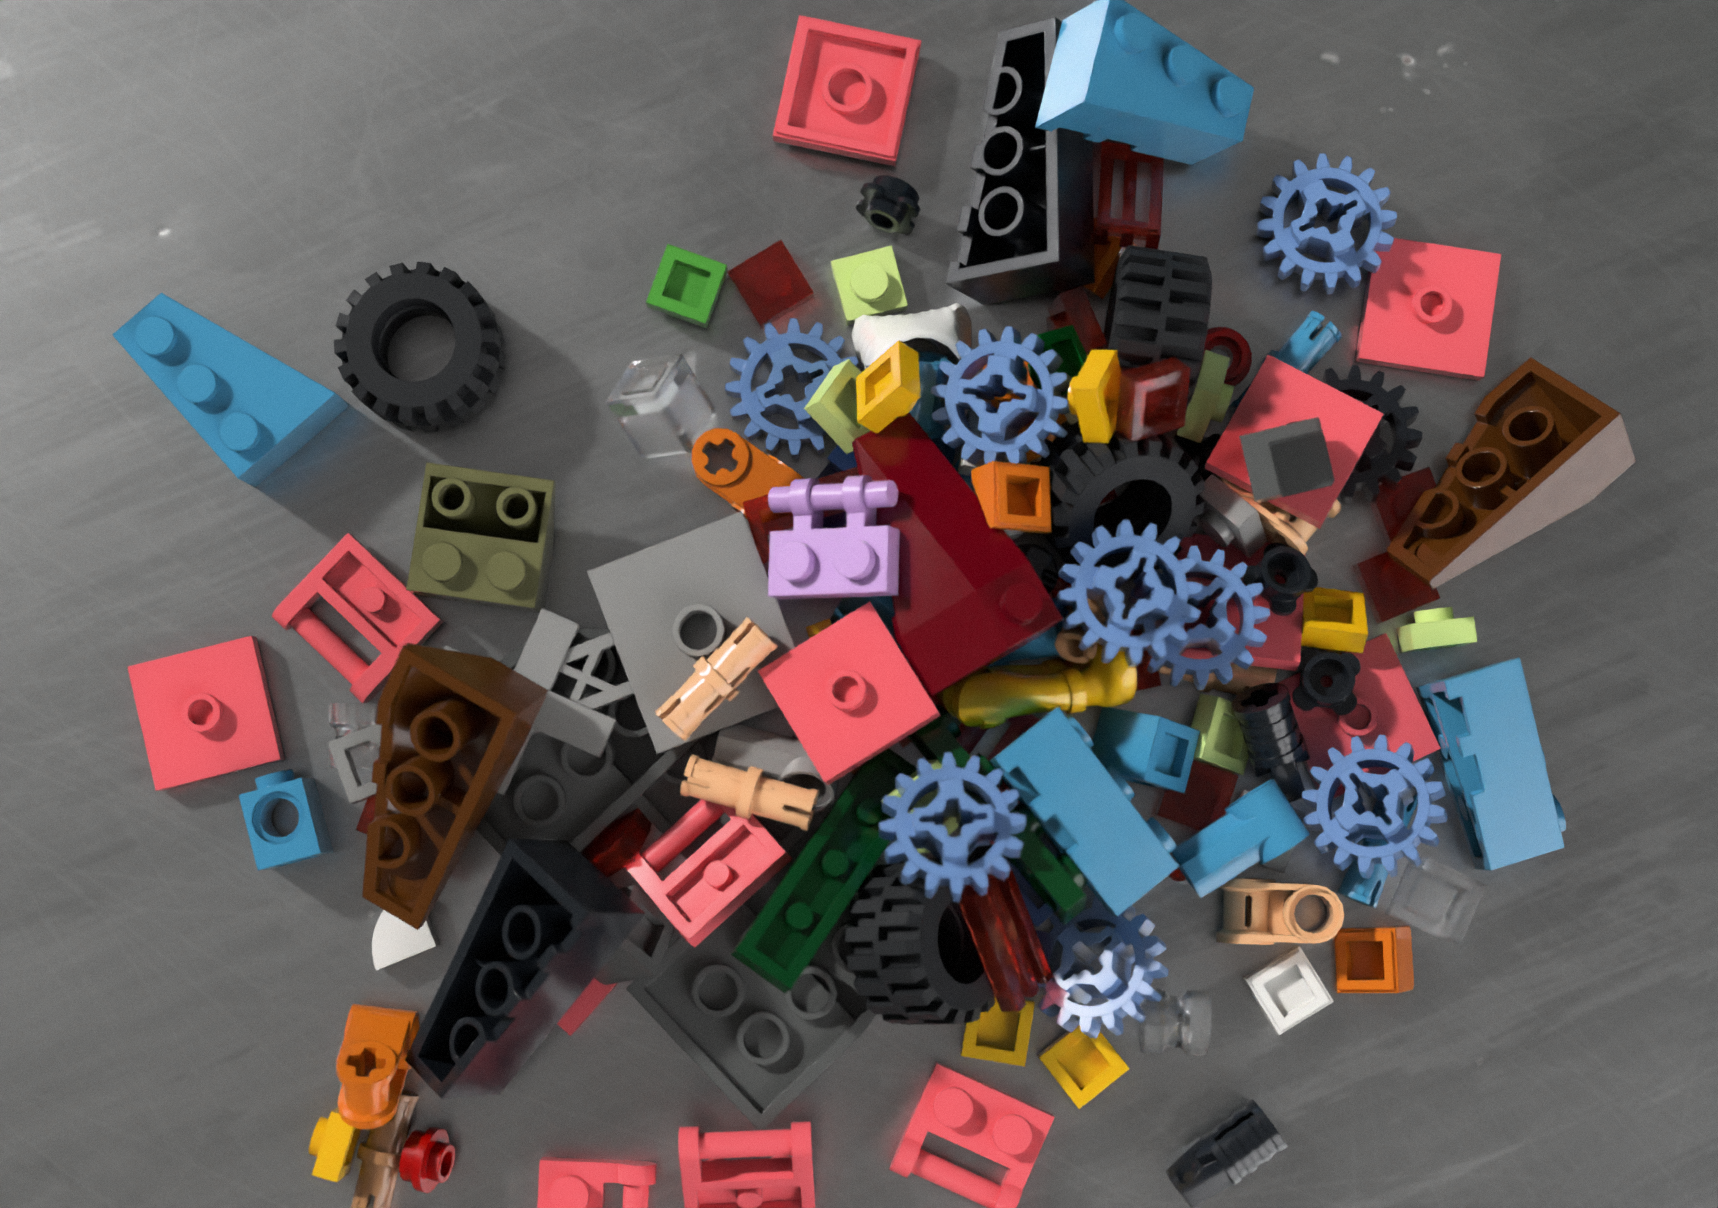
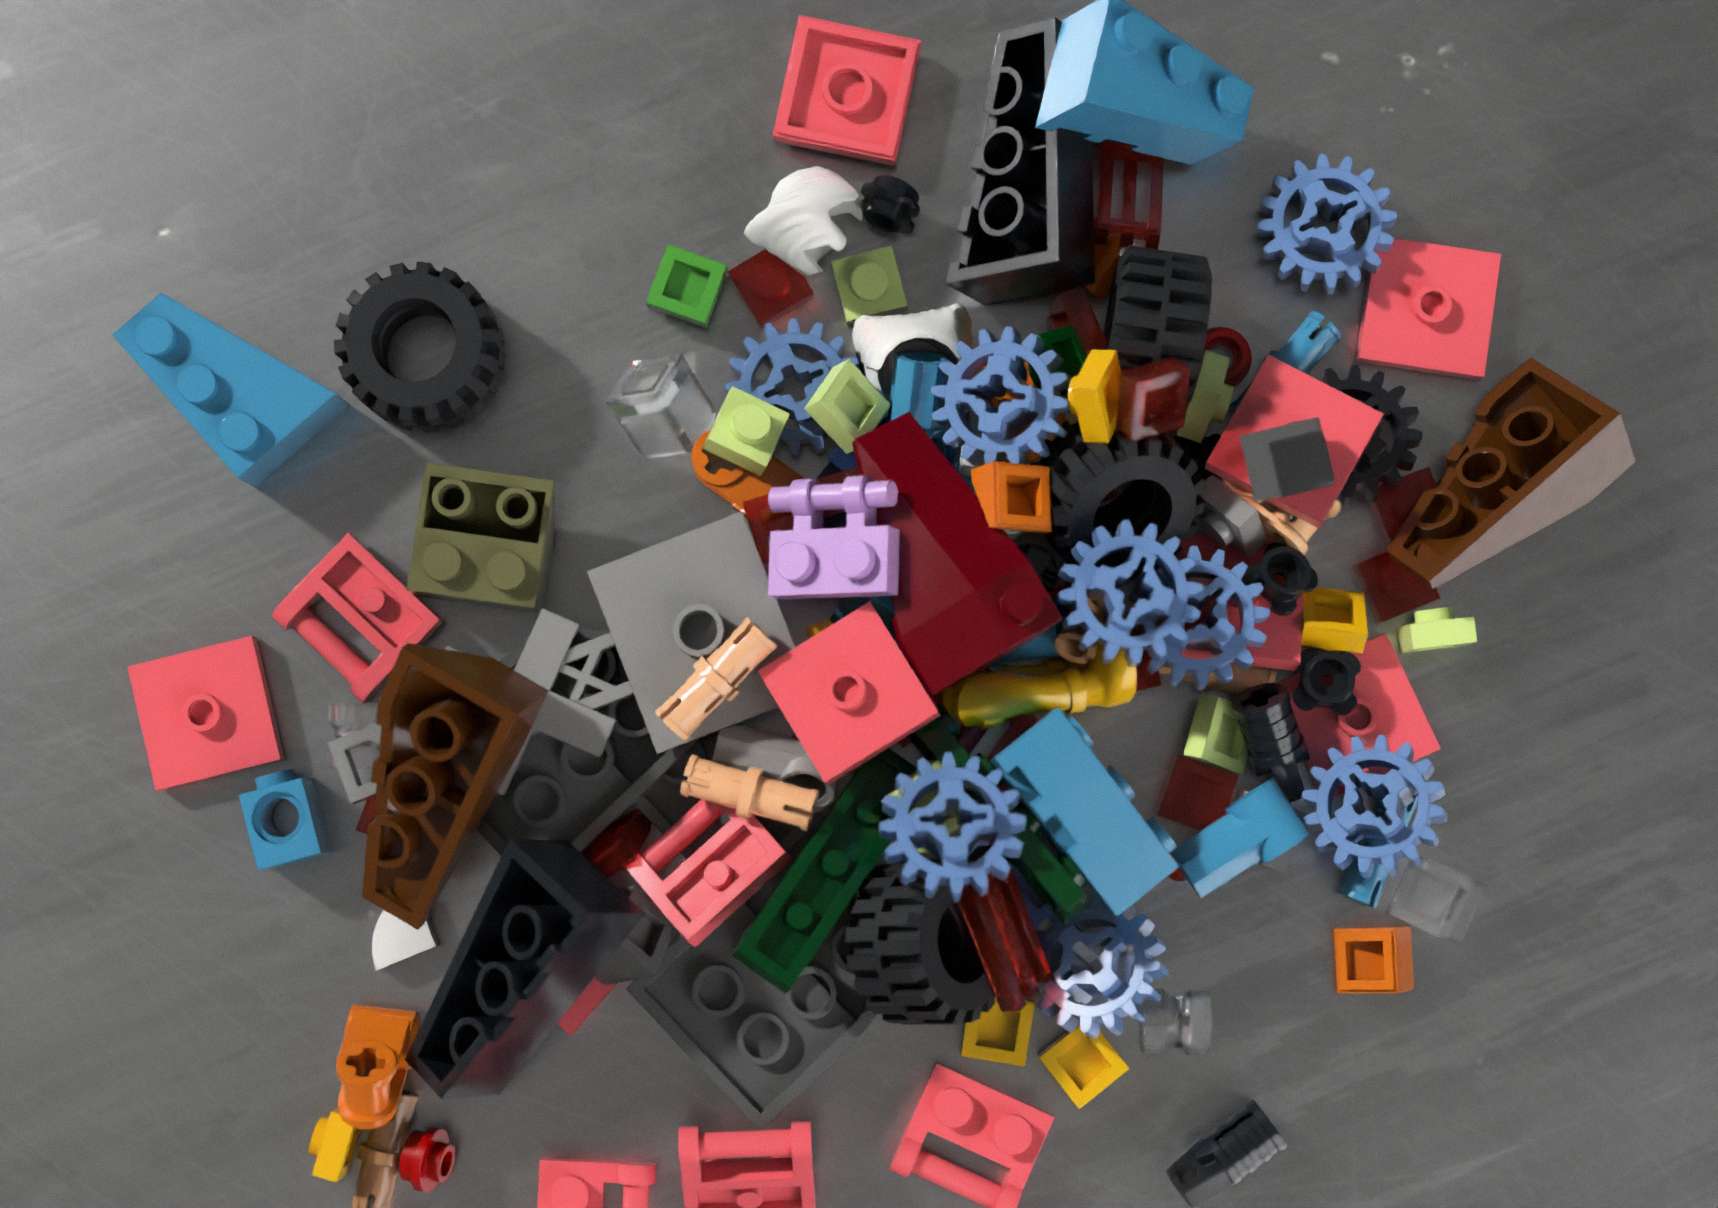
yellow plate [856,340,921,434] -> none
dark azure brick [1091,707,1200,793] -> none
light nougat piece [1216,877,1344,945] -> none
white tile [1242,945,1334,1035] -> none
dark azure wedge [1416,658,1566,871] -> none
none -> yellowish green plate [702,386,790,476]
none -> white hair [744,166,863,276]

